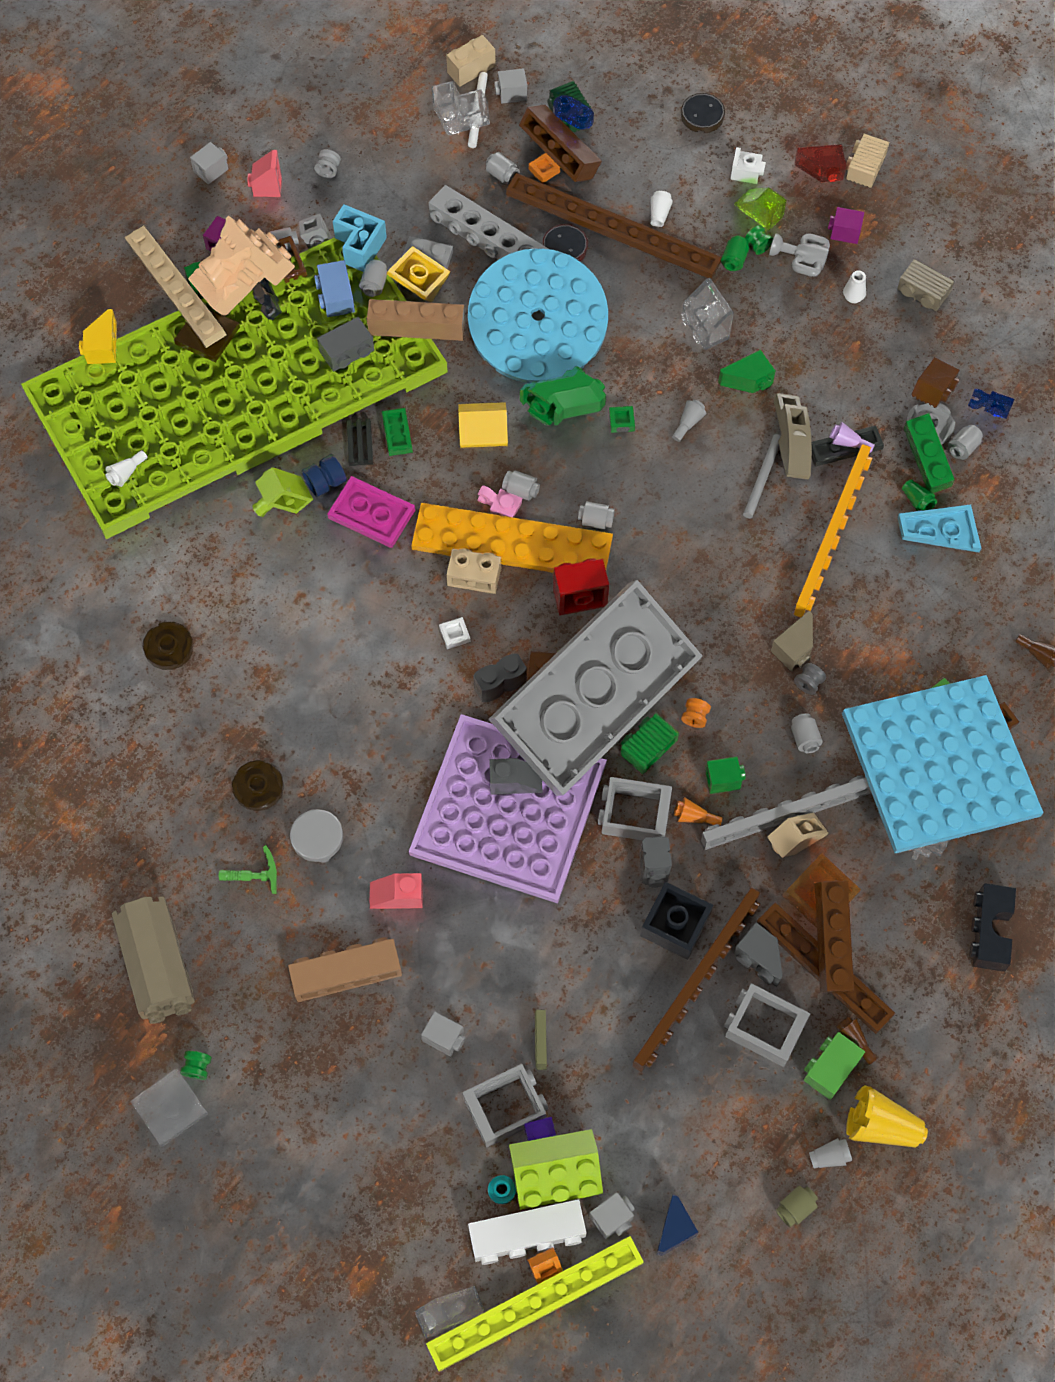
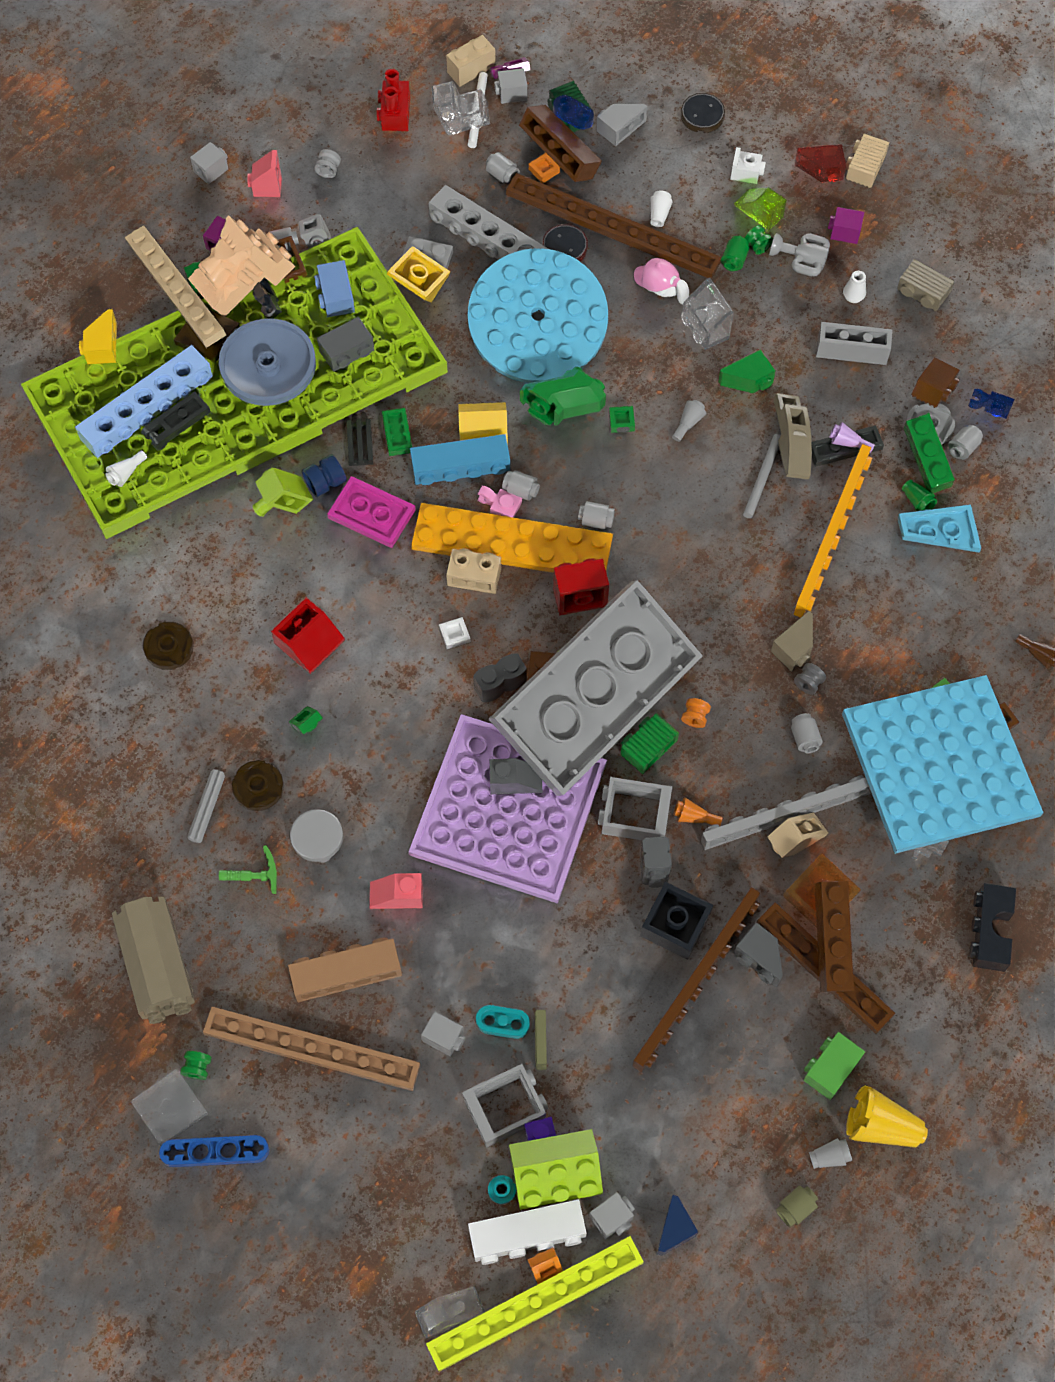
medium azure brick [333,204,387,272] -> none
light grey brick [359,260,387,297] -> none
medium nougat brick [367,299,465,341] -> none
green brick [705,757,746,794] -> none
light grey window [724,983,810,1067] -> none
reddish brown cone [835,1017,878,1065] -> none
none -> light blue brick [75,345,213,458]
none -> pearl dark grey plate [141,392,211,451]
none -> blue beam [159,1135,270,1167]
none -> light grey axle [188,769,225,843]
none -> medium nougat plate [203,1007,420,1091]
none -> sand blue dish [219,319,316,406]
none -> red slope [271,597,345,674]
none -> green plate [289,706,323,734]
none -> red brick [377,69,410,131]
none -> dark azure brick [410,434,510,485]
none -> teal plate [476,1005,530,1039]
none -> magenta plate [490,57,531,79]
none -> light grey slope [597,104,648,146]
none -> bright pink hair [634,258,690,306]
none -> light grey brick [816,322,892,365]

